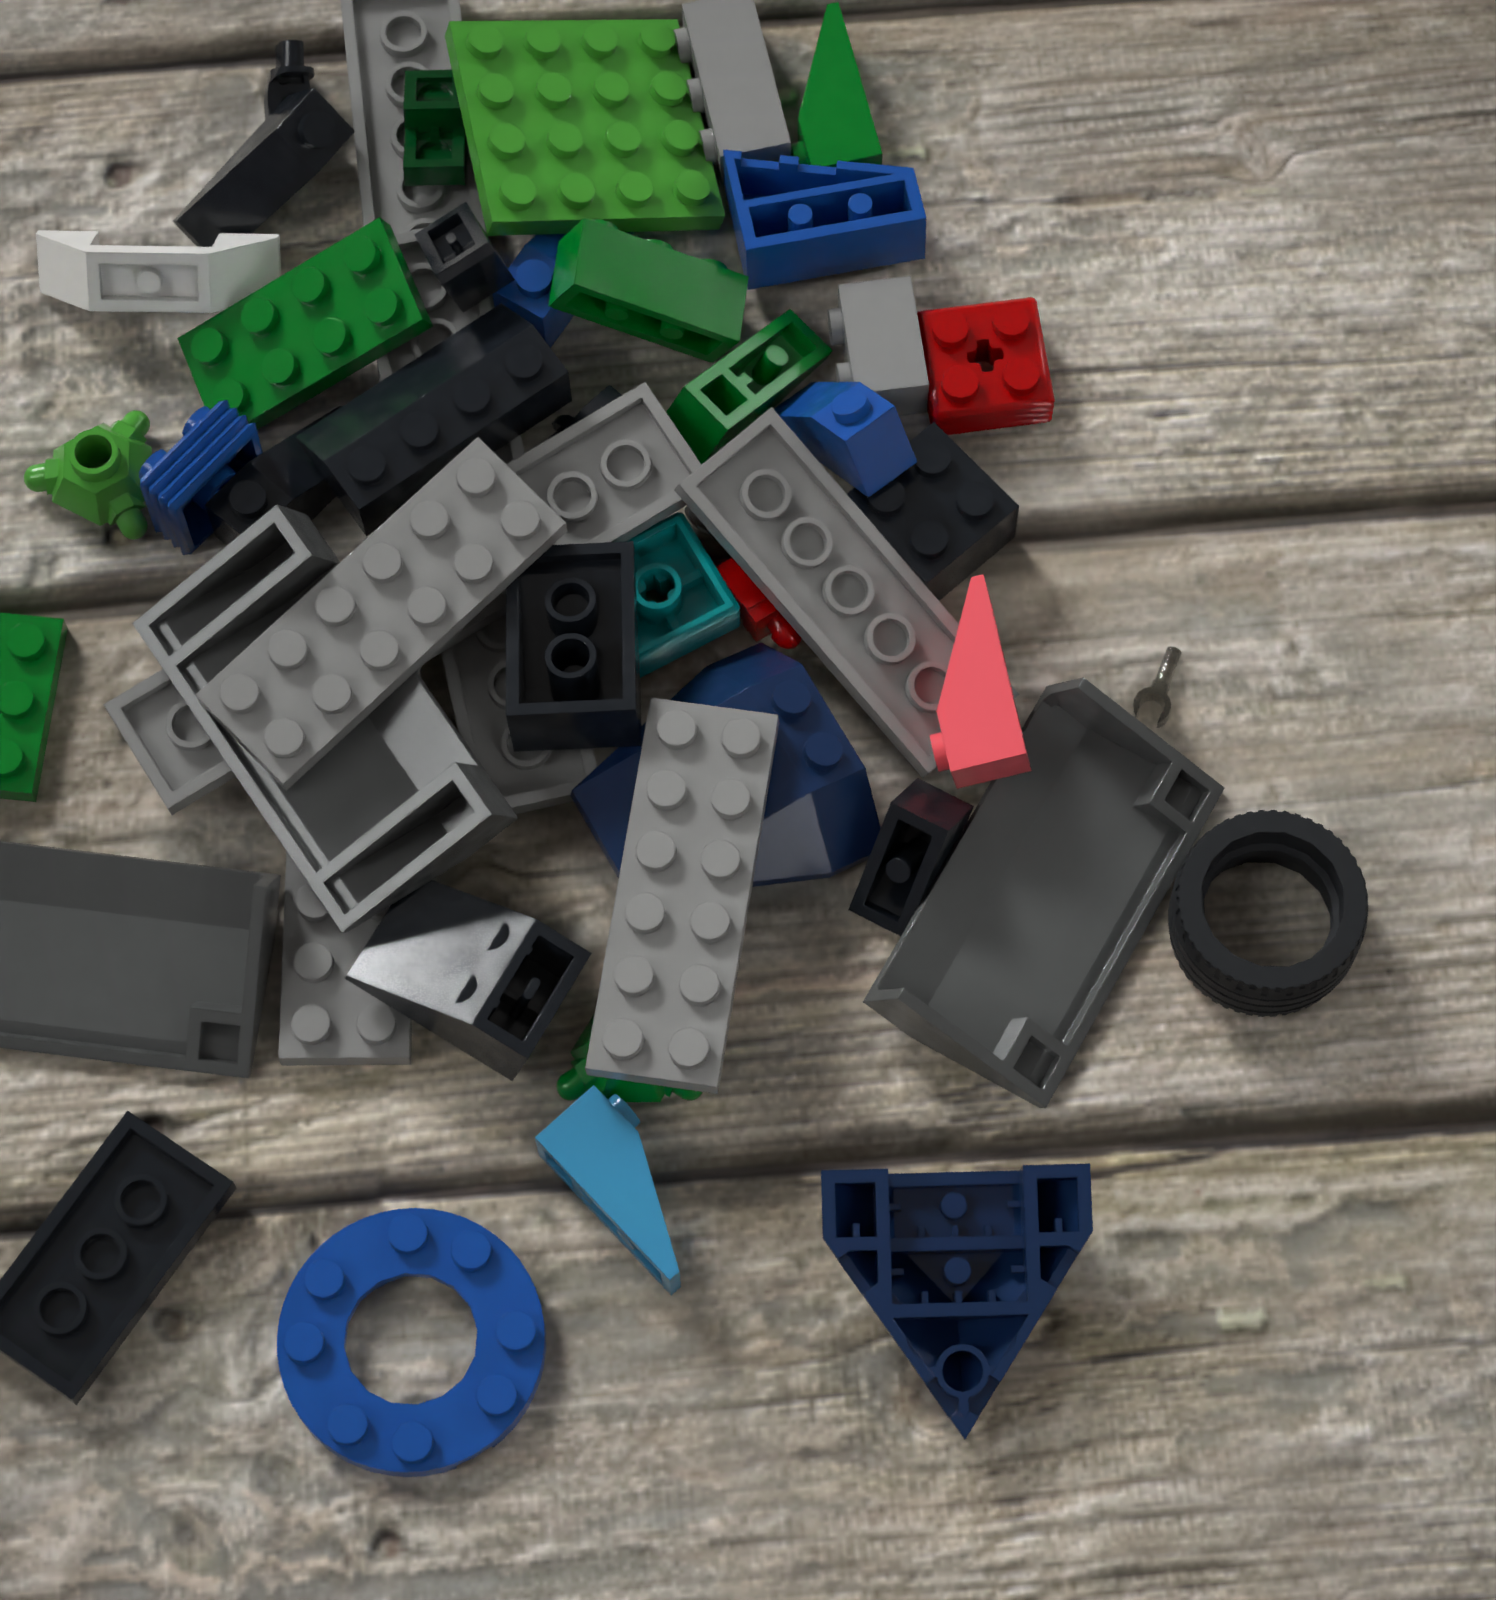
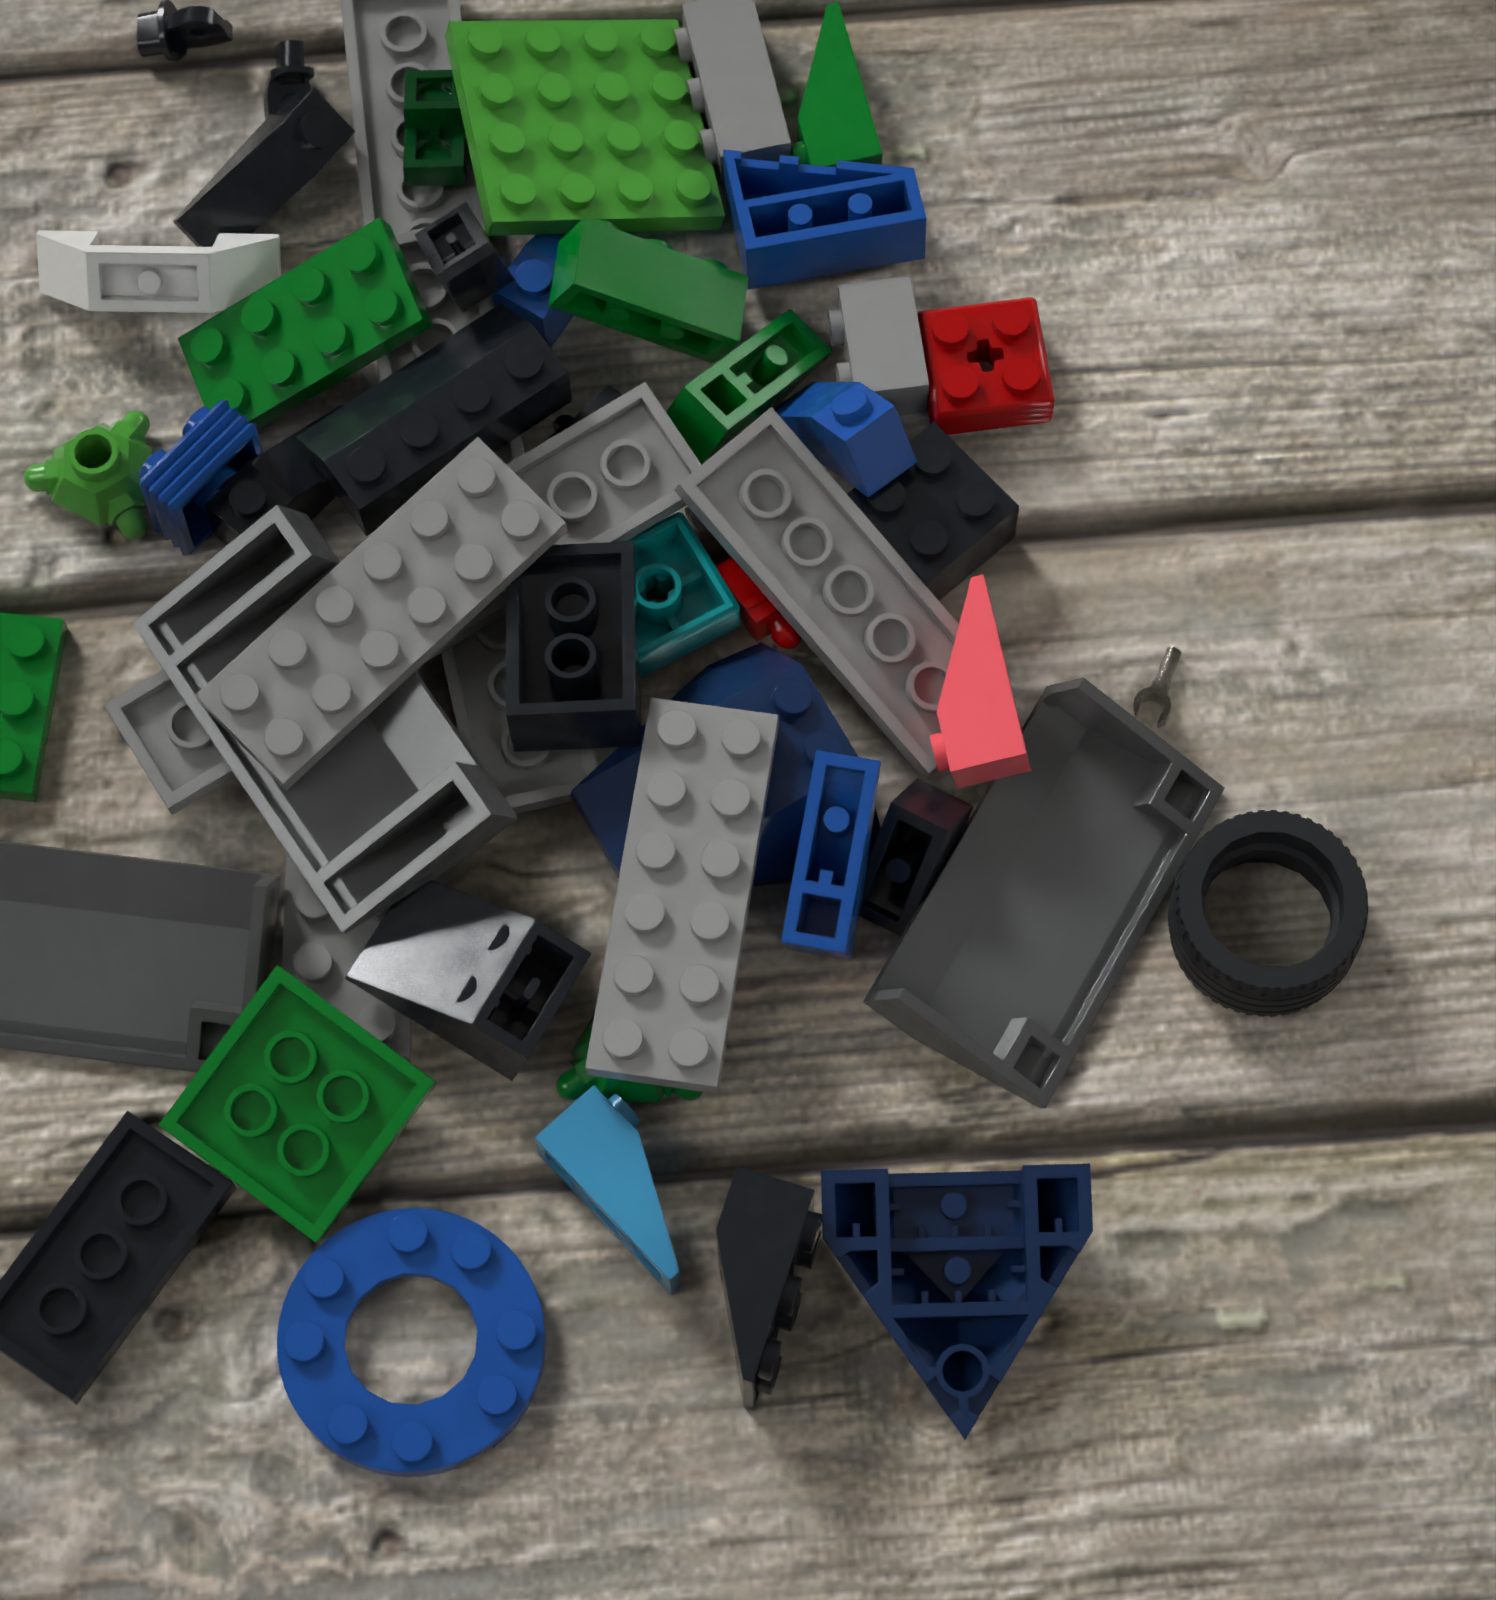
none -> black piece [137,0,233,61]
none -> green plate [158,965,438,1243]
none -> black slope [716,1166,823,1411]
none -> blue slope [781,750,881,961]

